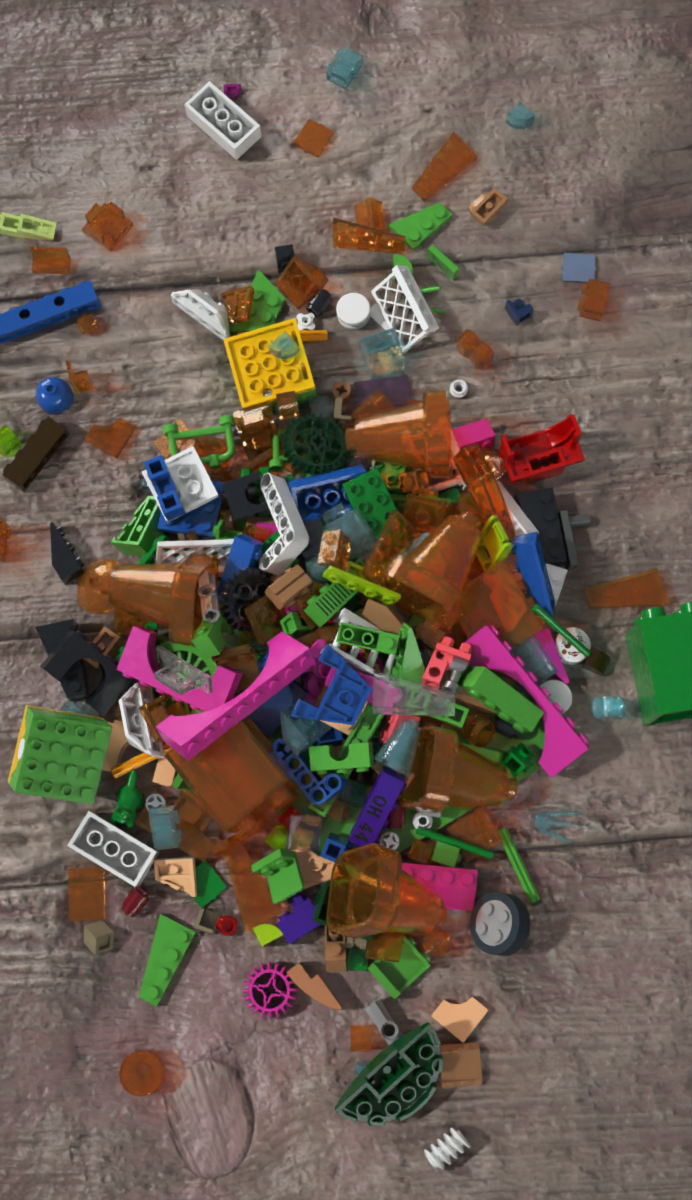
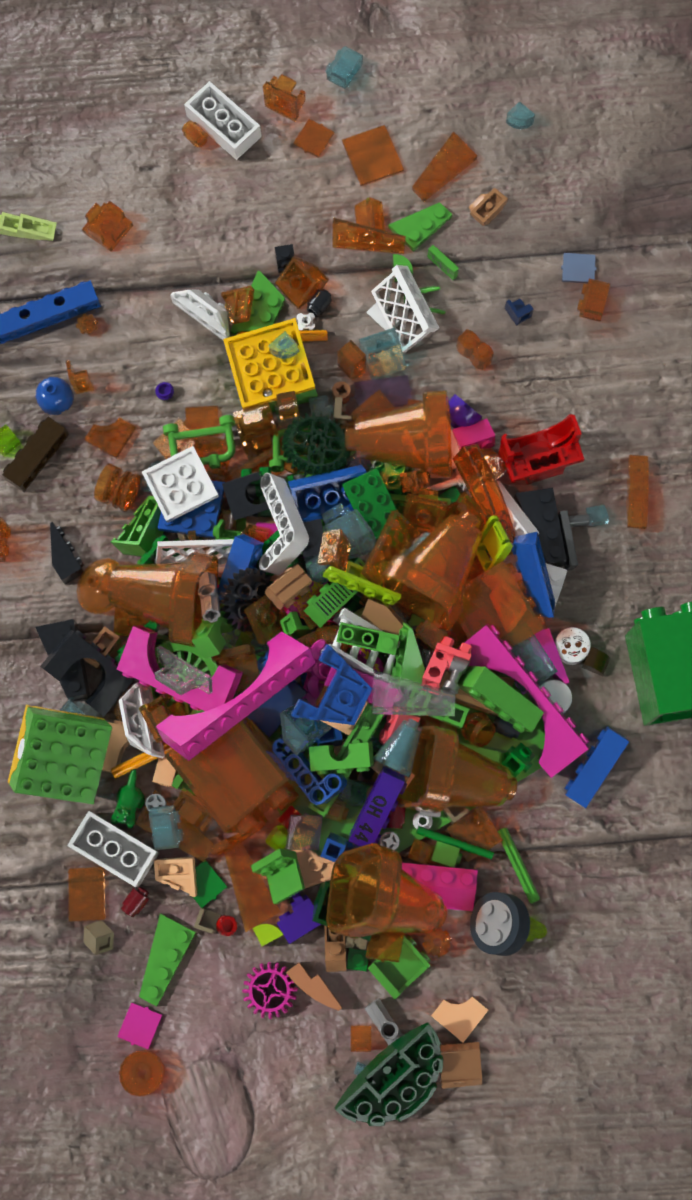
clear orange panel [30,247,71,275] -> none
blue arch [144,455,186,521] -> none
magenta tile [223,84,241,101] -> none
white head [336,293,371,330] -> none
white piece [424,1128,471,1172] -> none
white plate [450,380,468,398] -> none
green bar [532,604,591,657] -> none
clear light blue plant [534,811,582,844] -> none
clear orange wing [583,568,670,608] -> none
clear light blue gear [592,696,626,718] -> none
none -> clear orange wheel [94,464,141,512]
none -> dark pink piece [117,1002,162,1049]
none -> dark purple plate [155,382,174,401]
none -> clear orange brick [182,120,208,147]
none -> clear orange piece [184,406,220,437]
none -> clear orange panel [263,74,306,122]
none -> clear orange brick [337,340,366,381]
none -> clear orange piece [342,125,404,186]
none -> dark tan panel [441,796,470,825]
none -> dark purple cylinder [445,394,482,428]
none -> clear neon green tile [526,917,547,942]
none -> blue wedge [564,726,629,808]
none -> clear light blue slope [586,505,610,526]
none -> clear orange slope [626,455,649,529]

